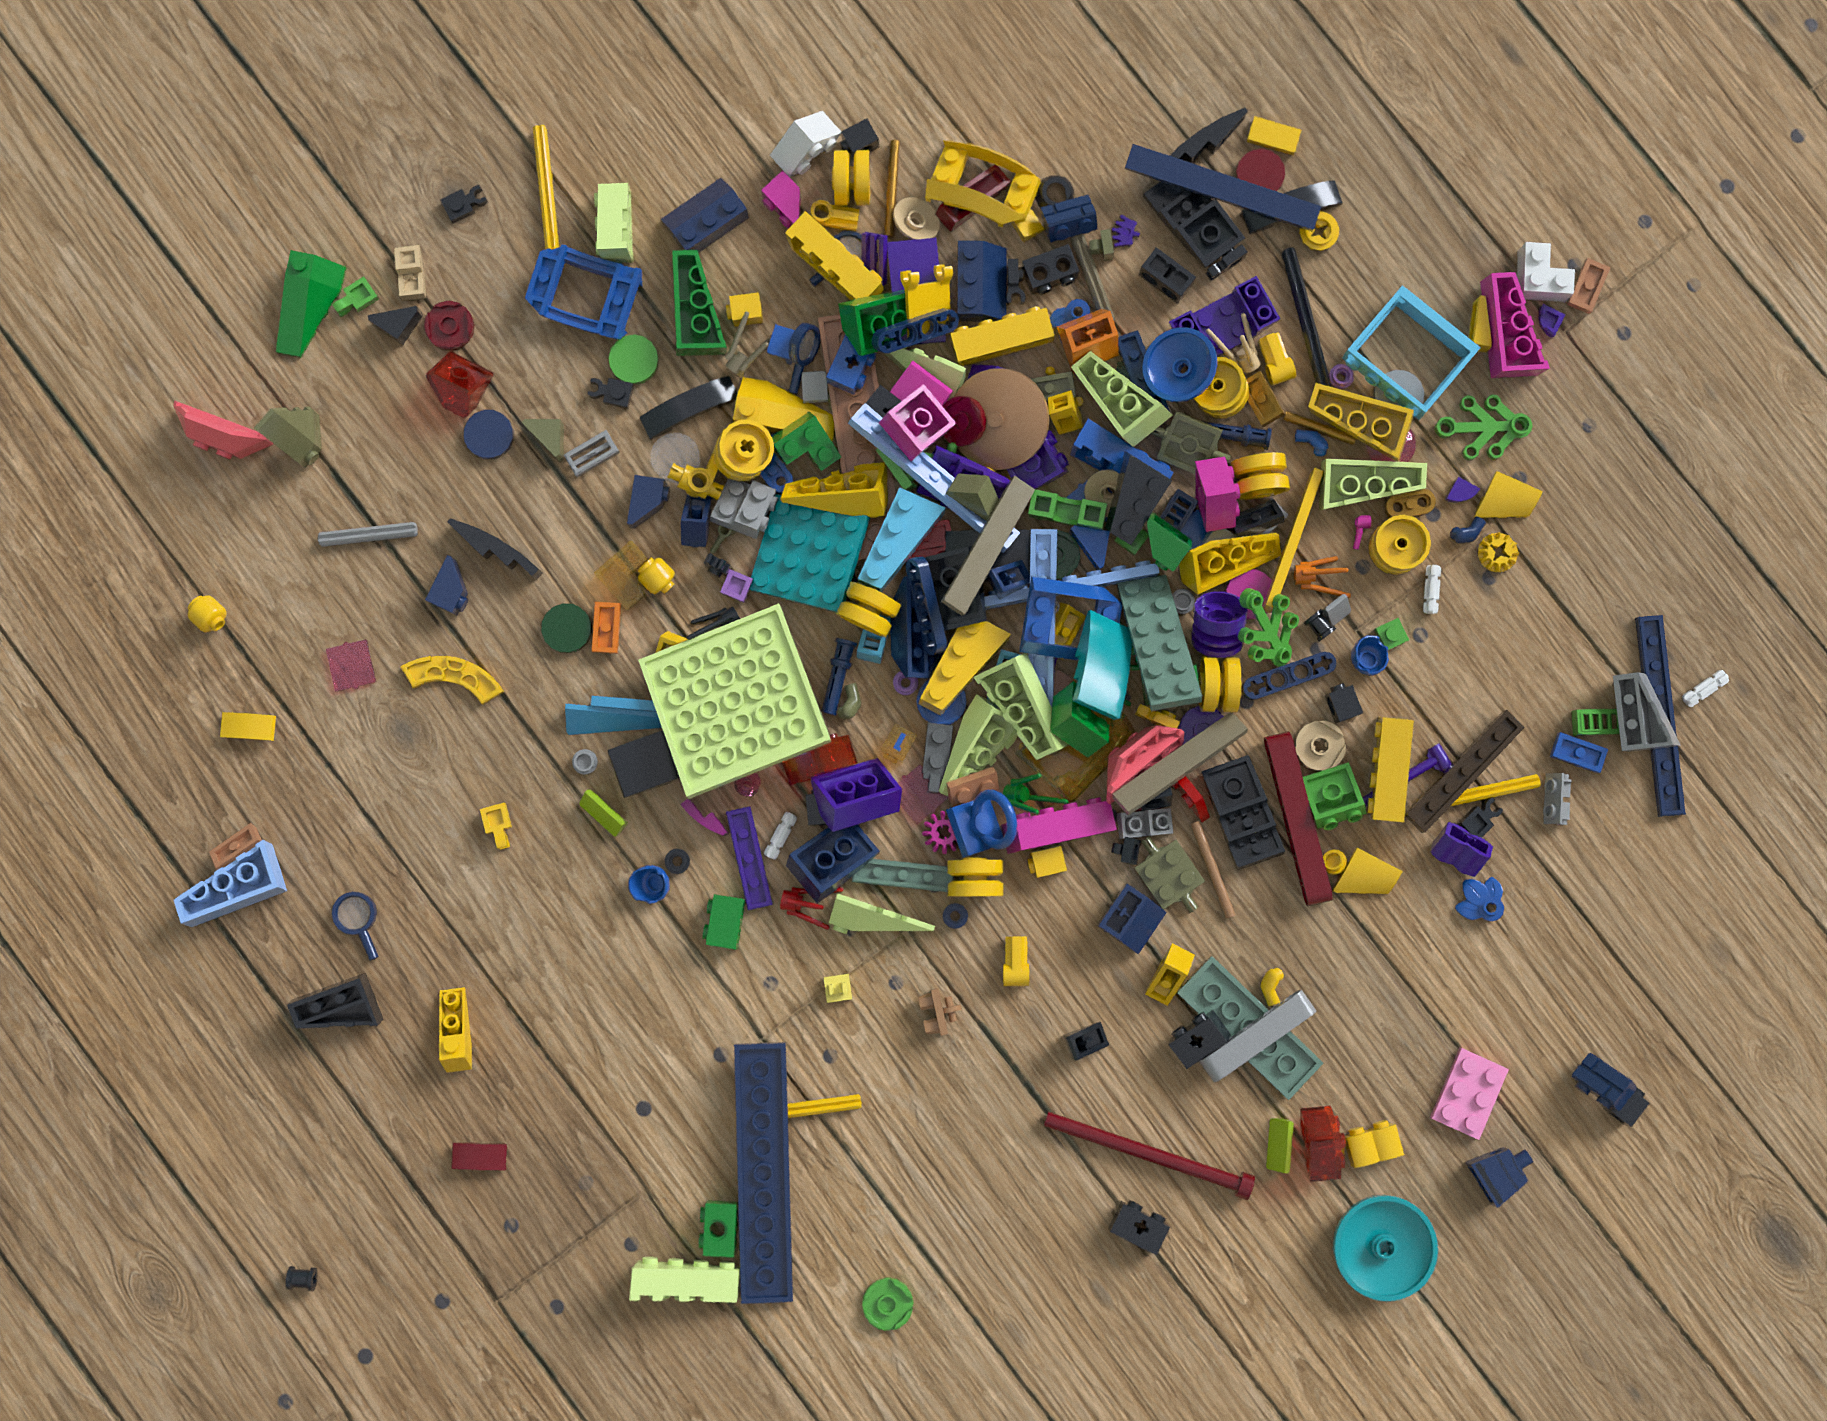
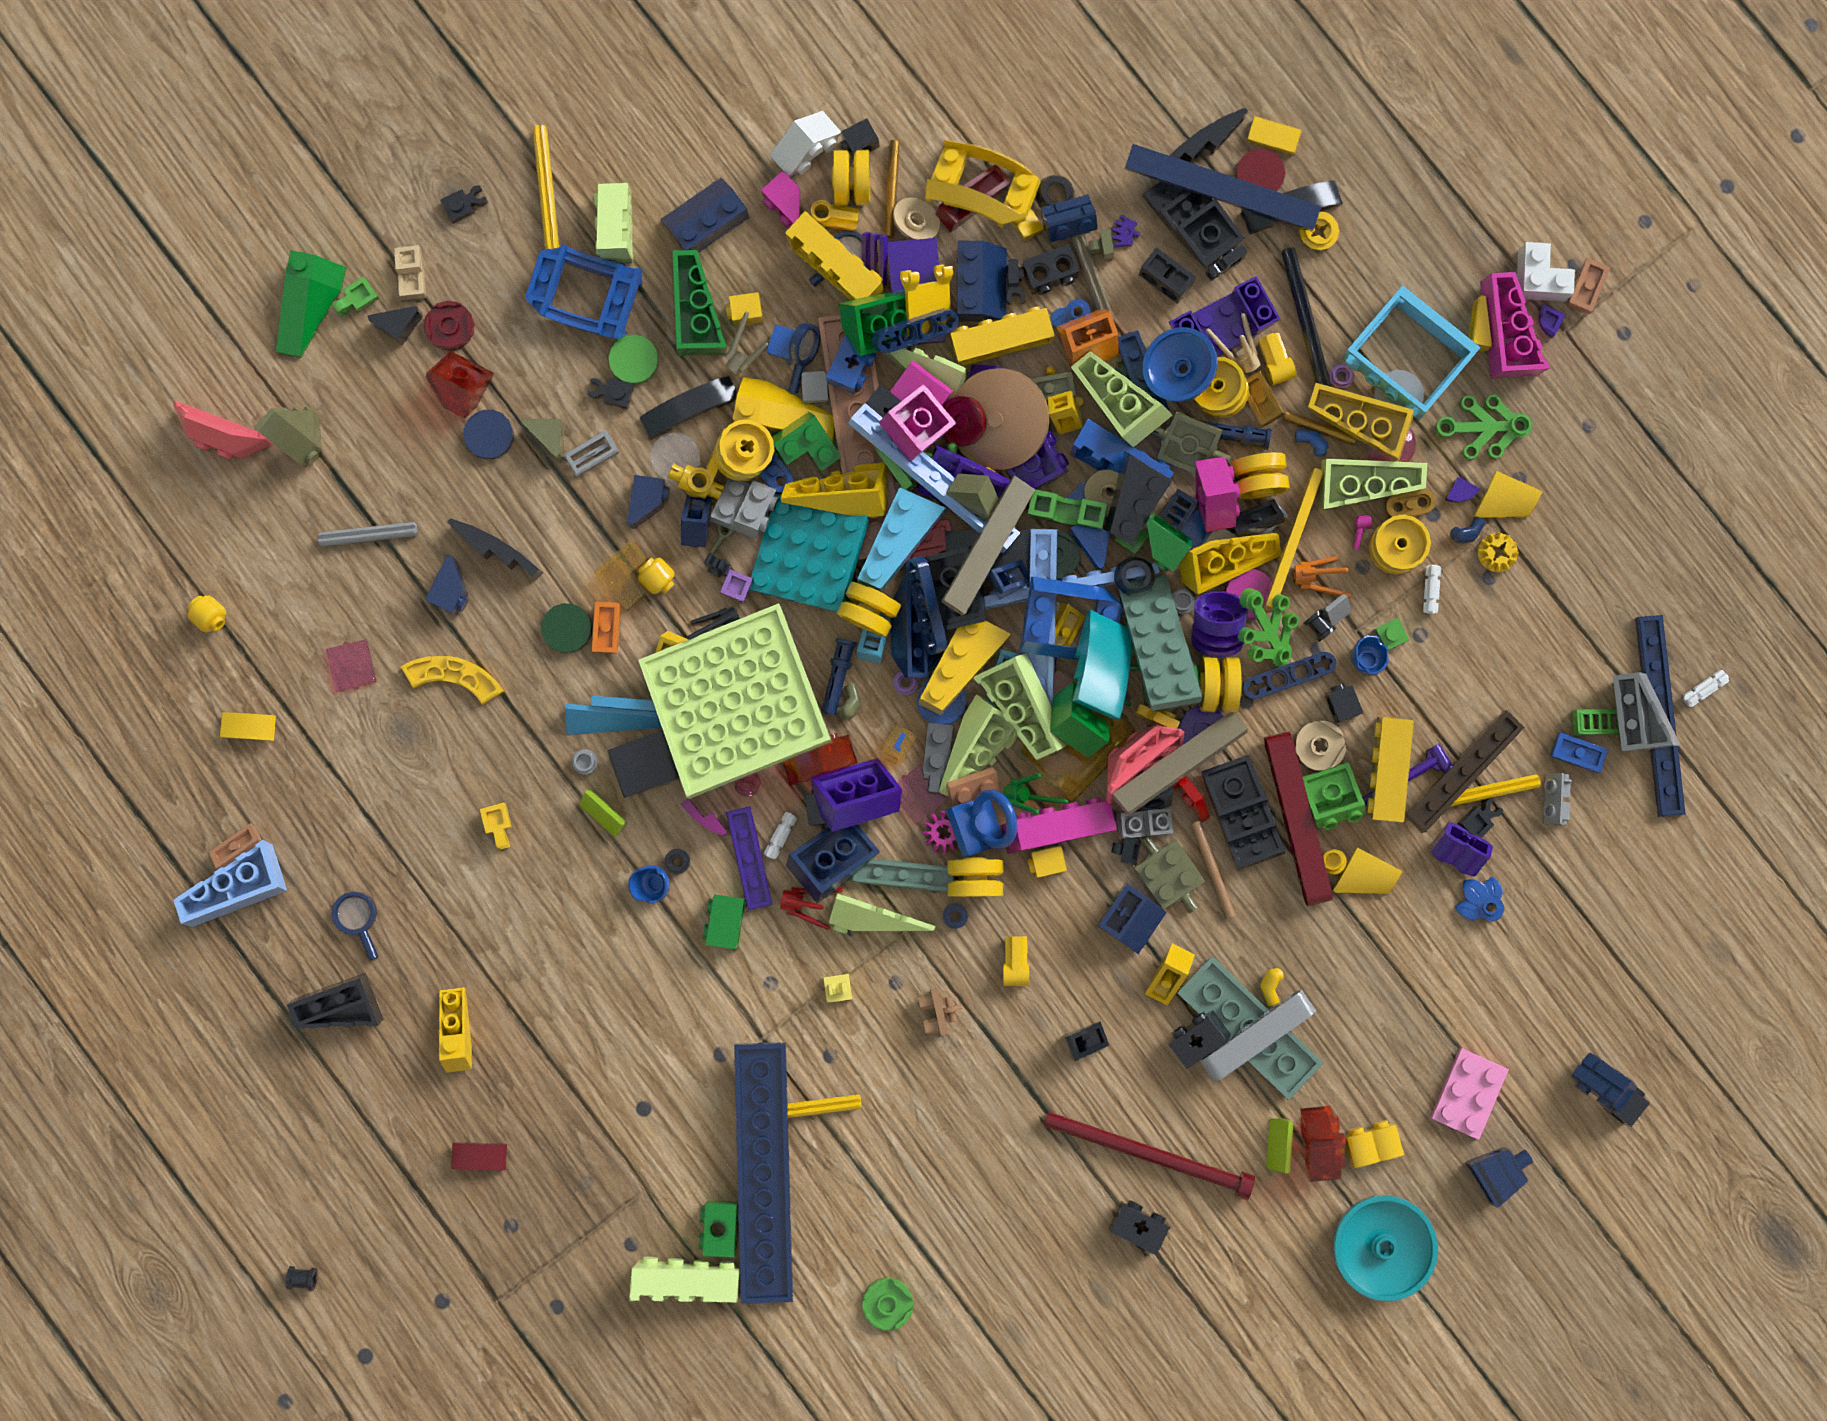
none -> black piece [1114,557,1155,595]

